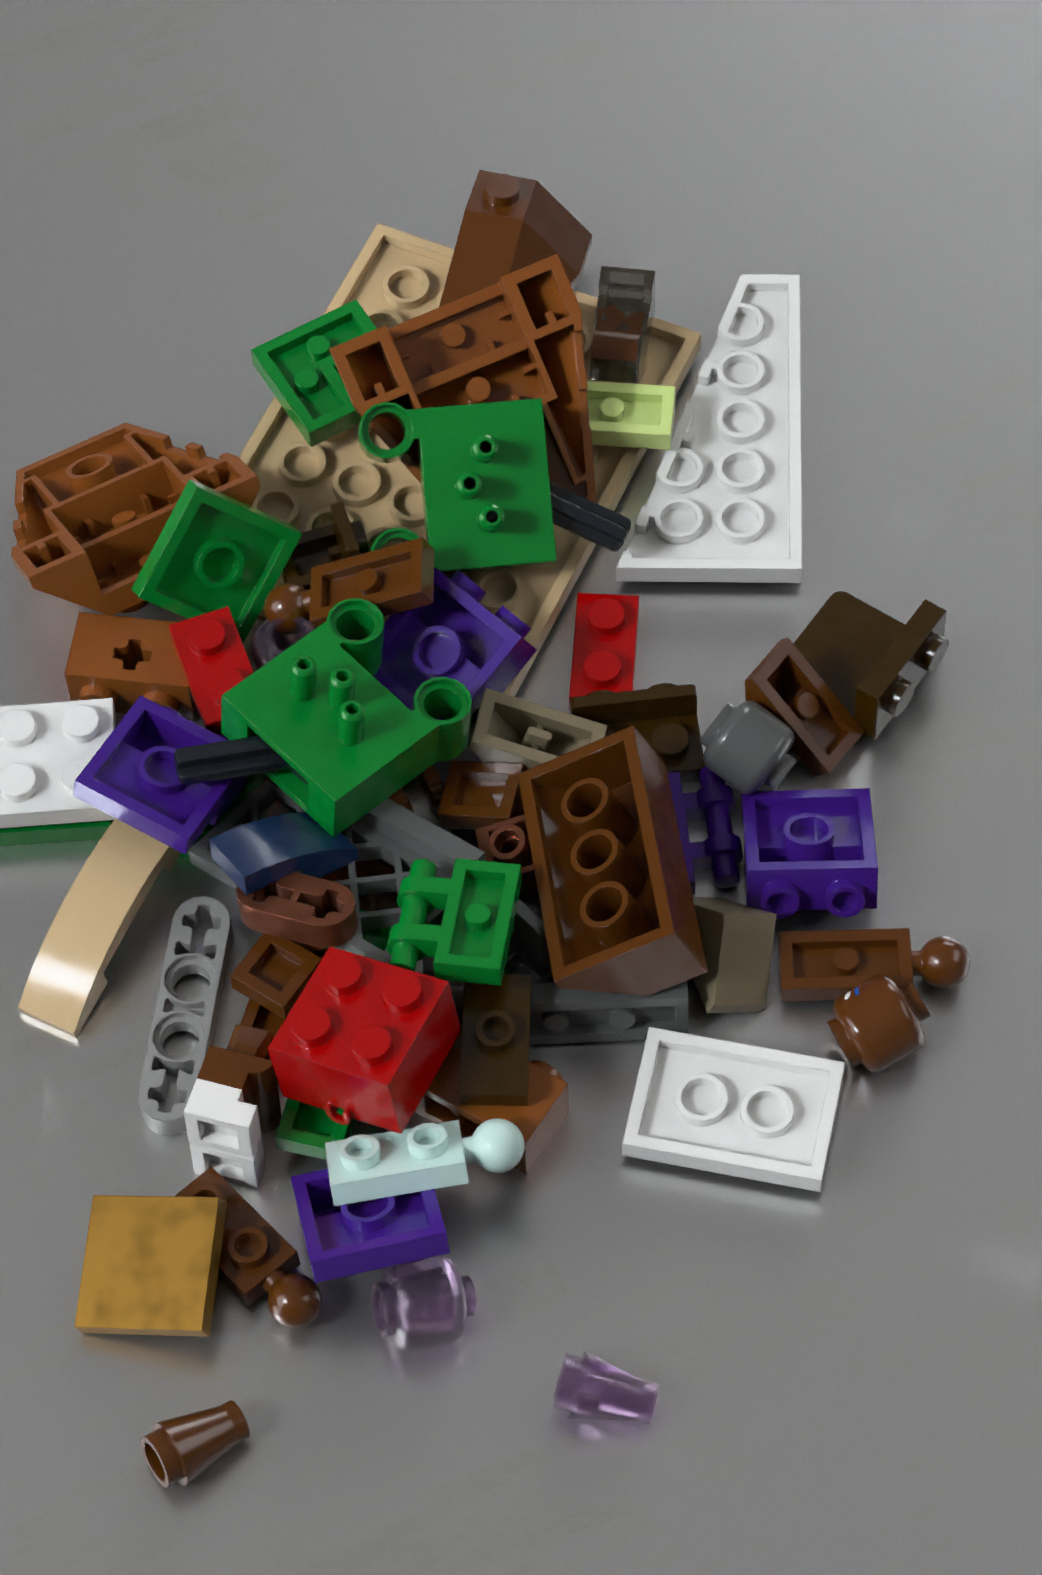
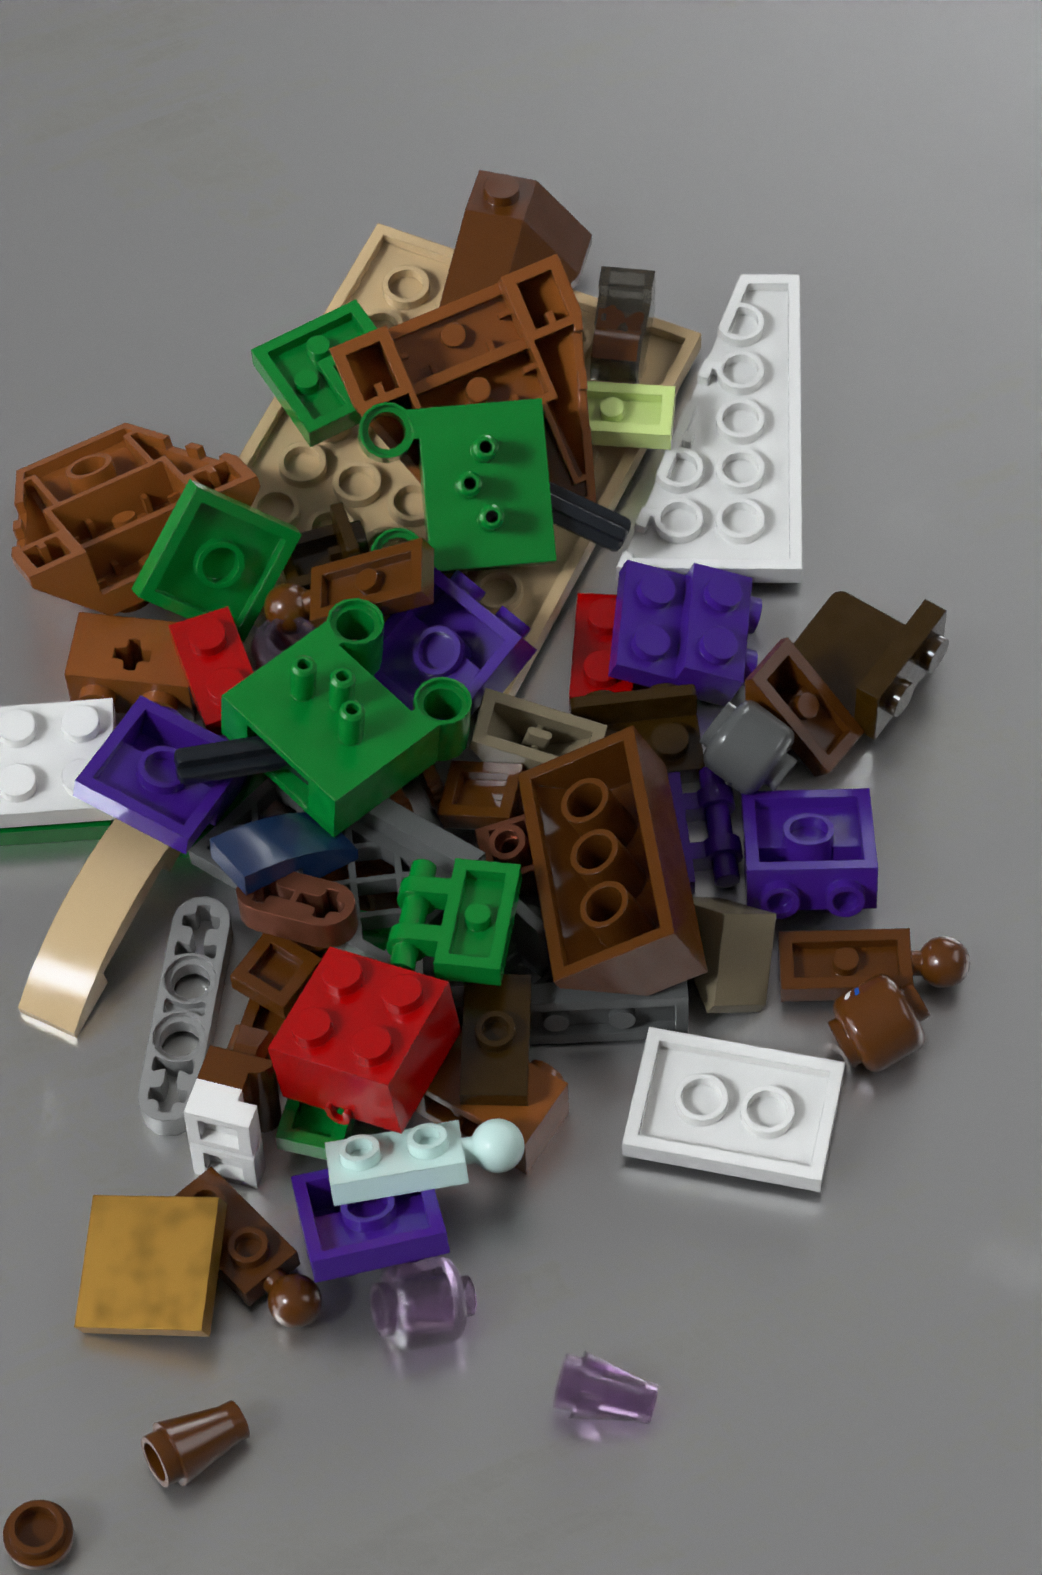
none -> reddish brown plate [3,1500,74,1570]
none -> dark purple plate [608,560,762,707]

